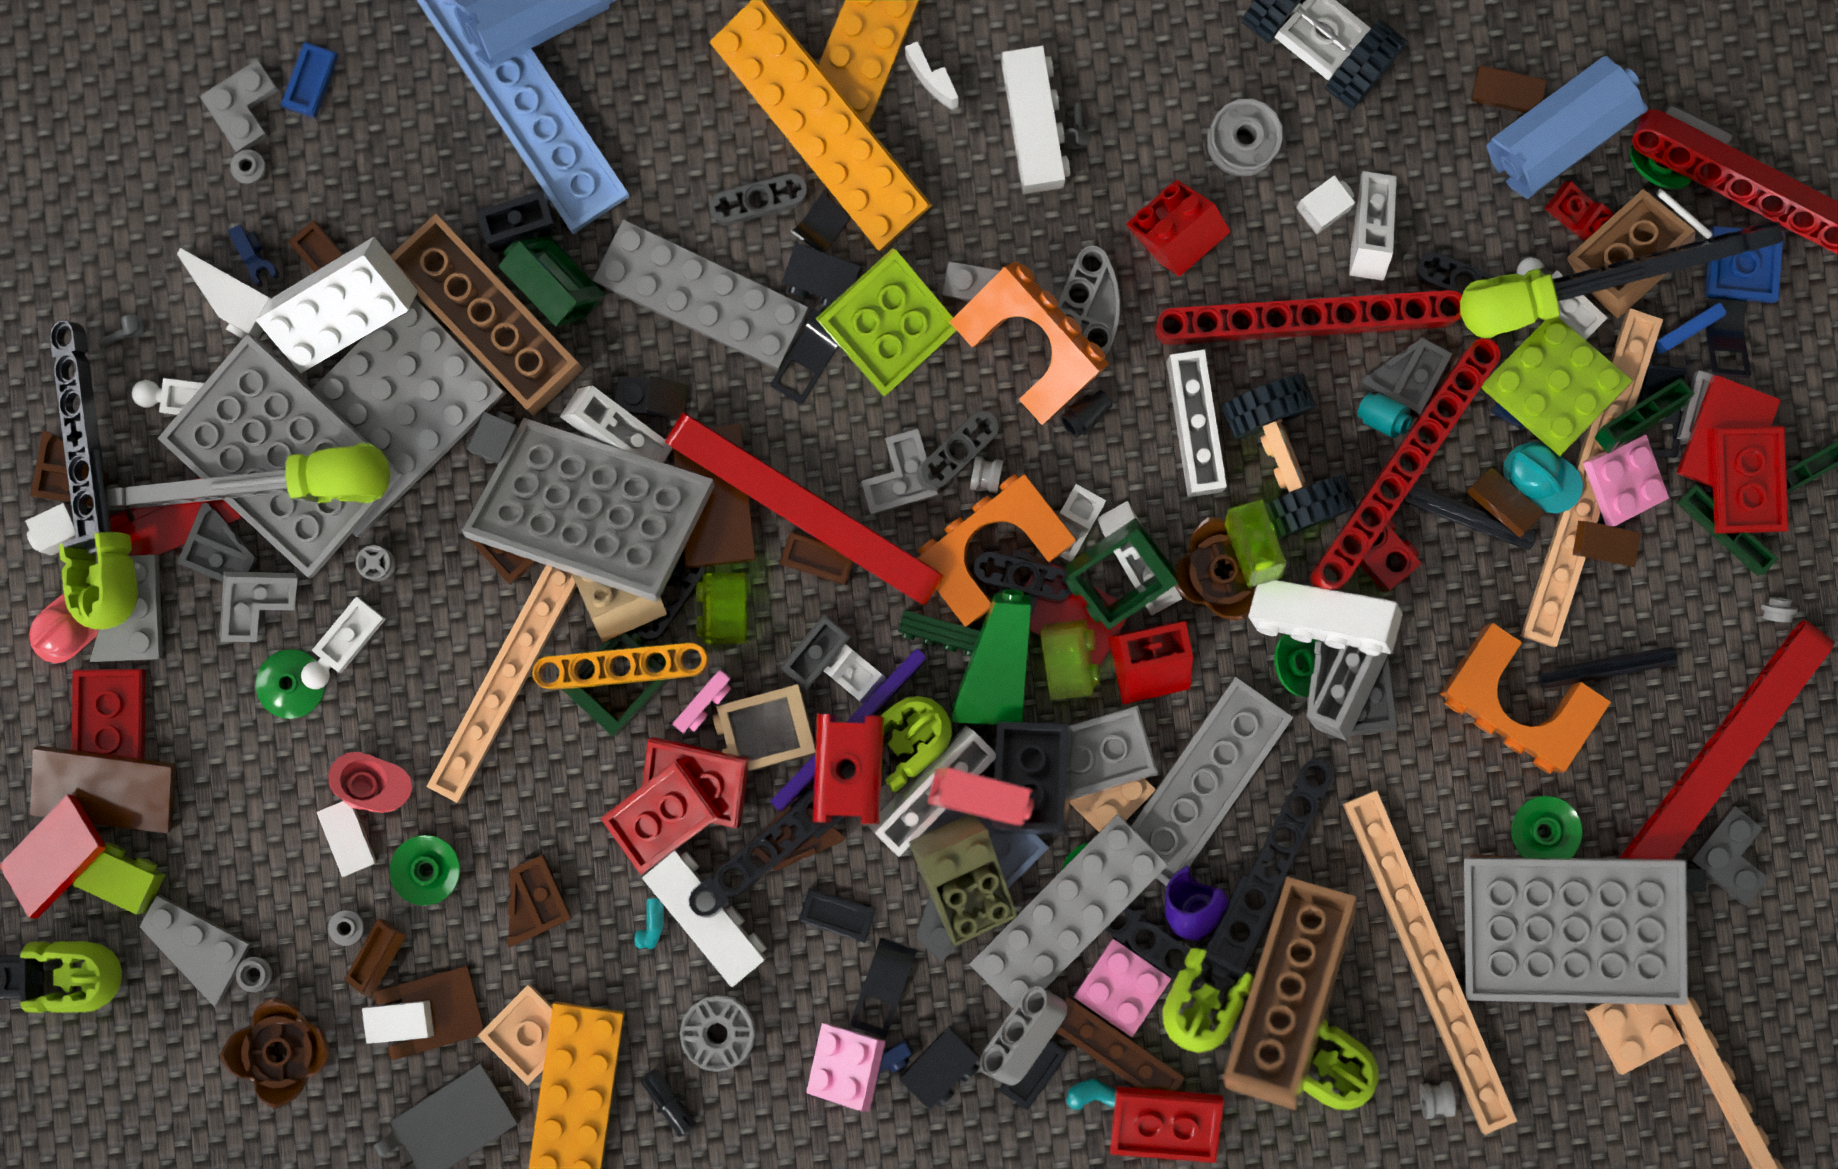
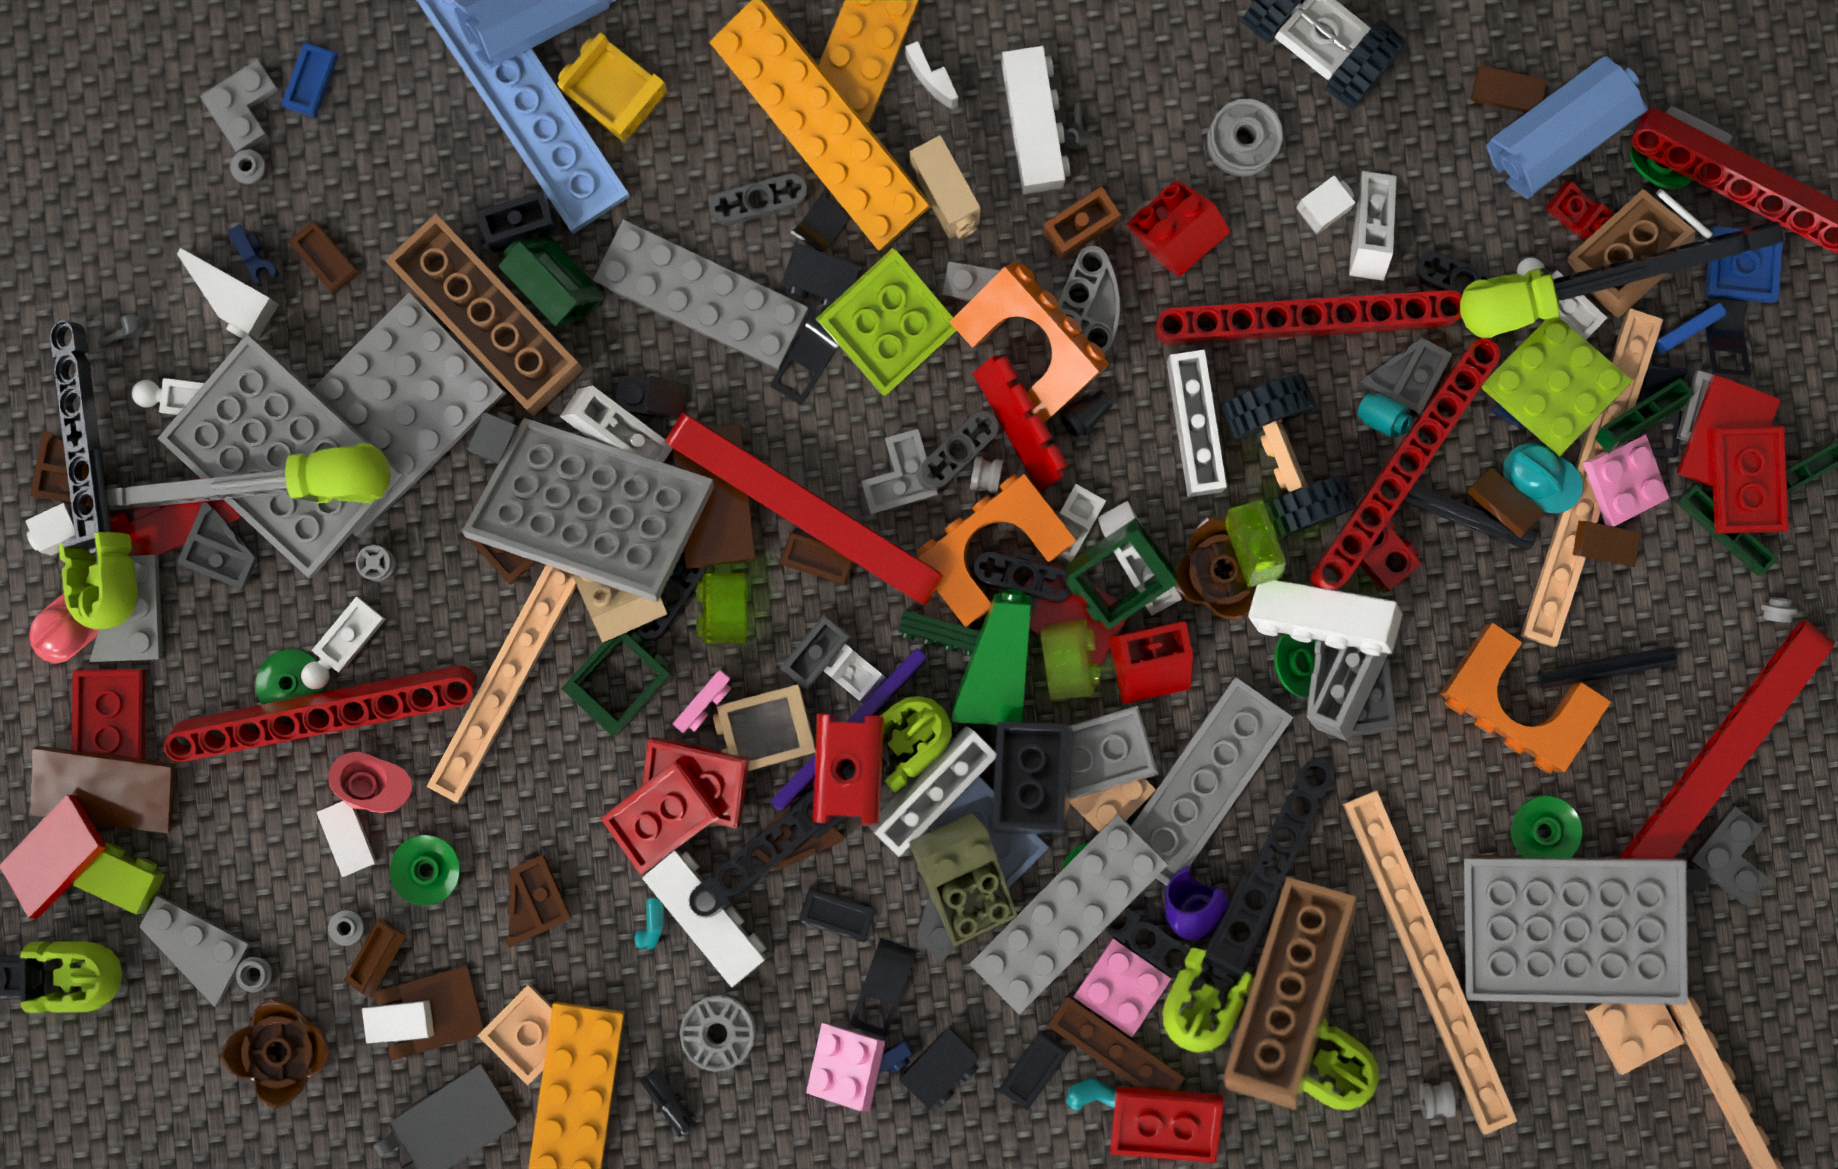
light grey plate [219,572,298,642] -> none
white brick [256,237,418,373] -> none
light orange beam [533,643,710,690] -> none
coral slope [927,767,1033,825] -> none
light grey beam [980,986,1067,1085] -> none
none -> red beam [164,666,476,762]
none -> yellow panel [557,32,668,143]
none -> tan window [910,135,981,240]
none -> red windscreen [972,355,1068,492]
none -> dark orange brick [1042,186,1121,261]

